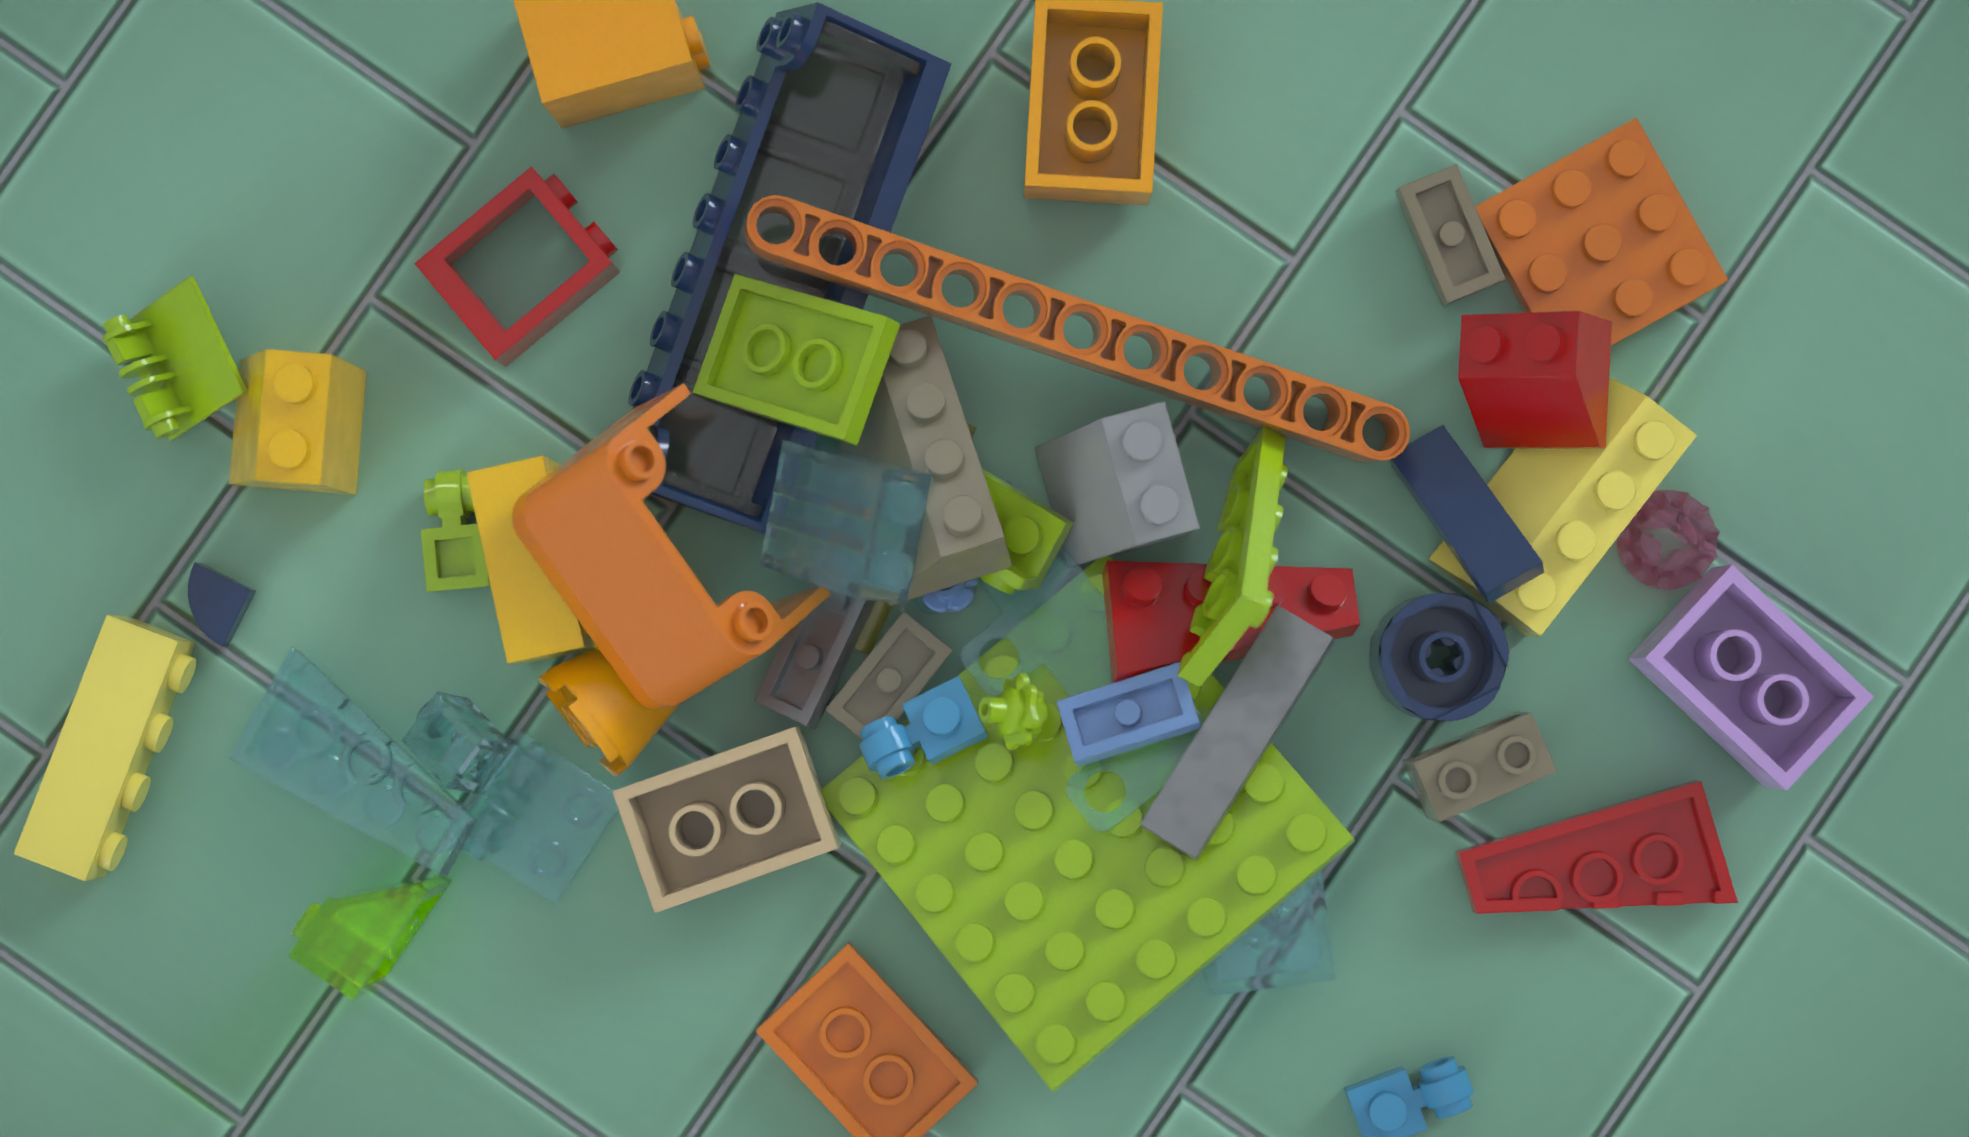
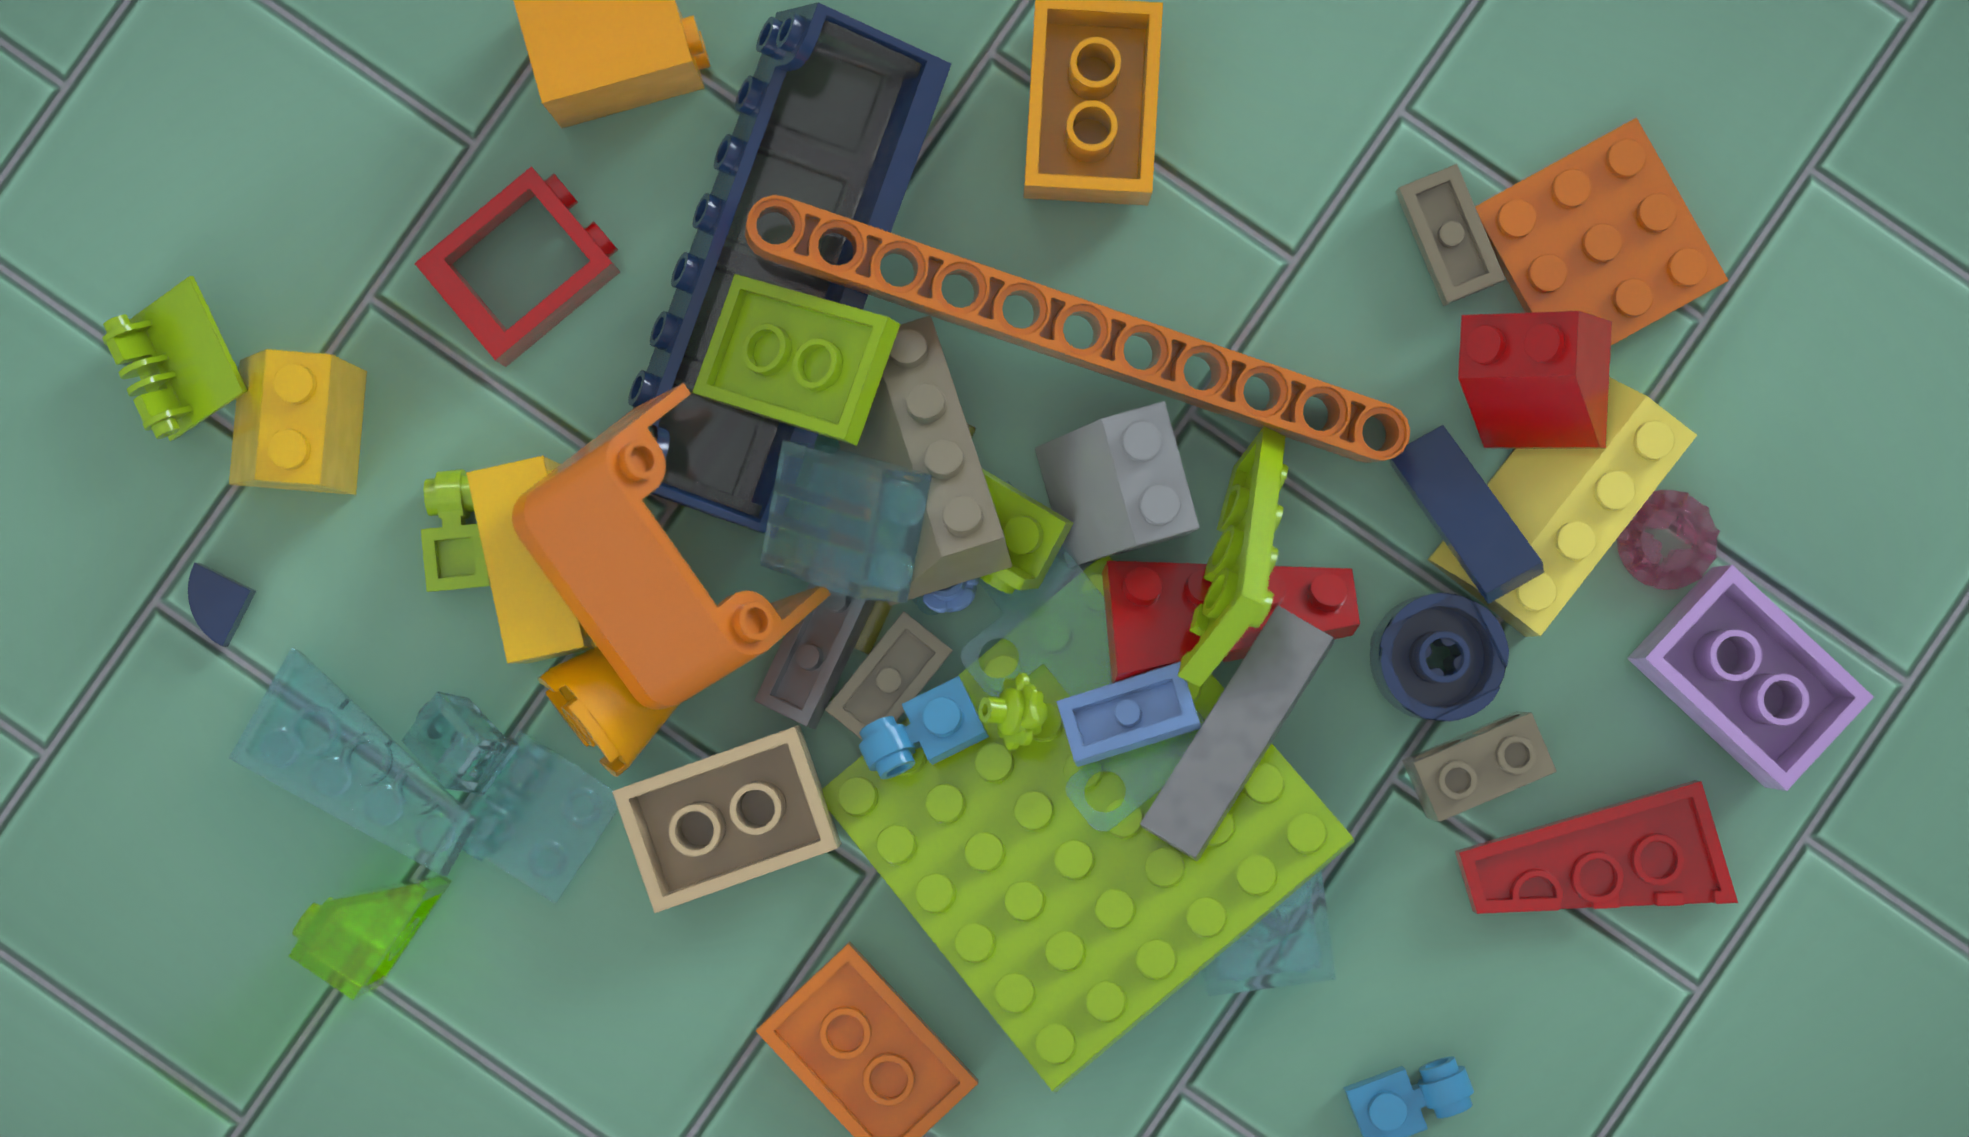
light yellow brick [14,615,196,881] -> none

